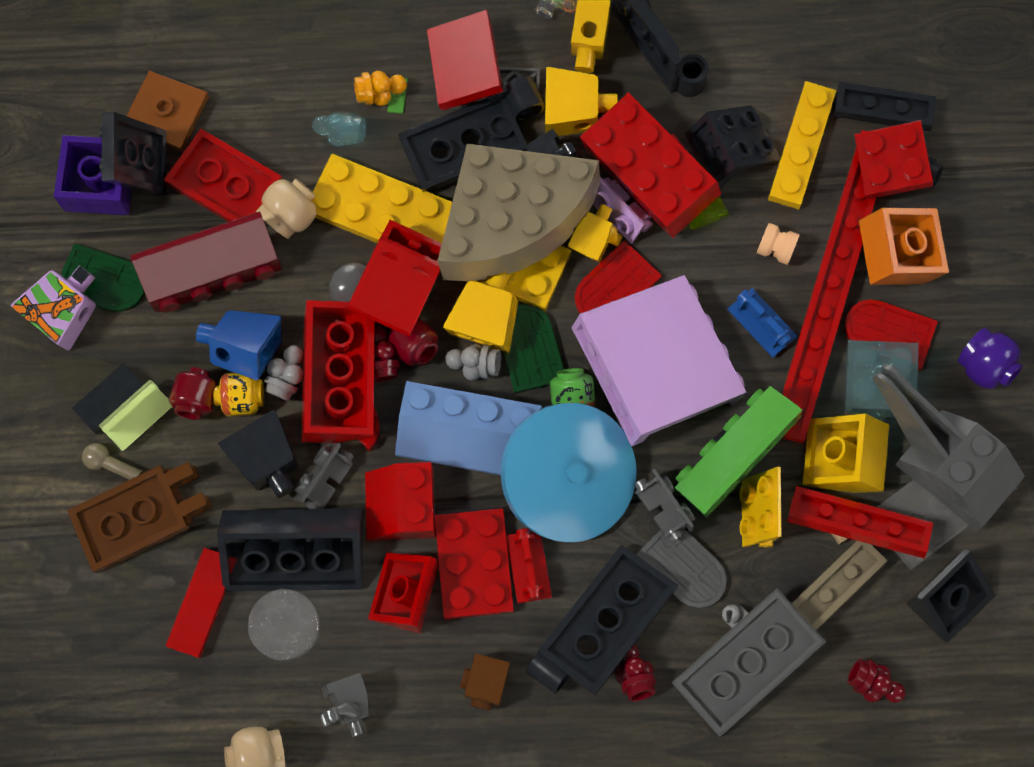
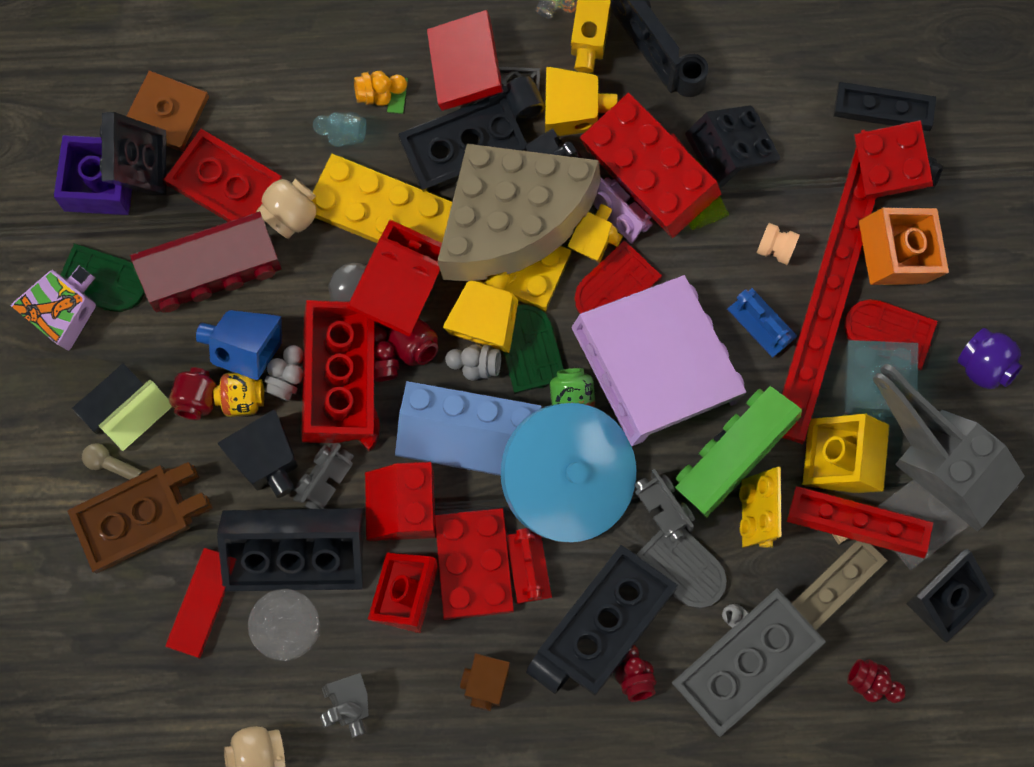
yellow plate [768,81,836,210] -> none

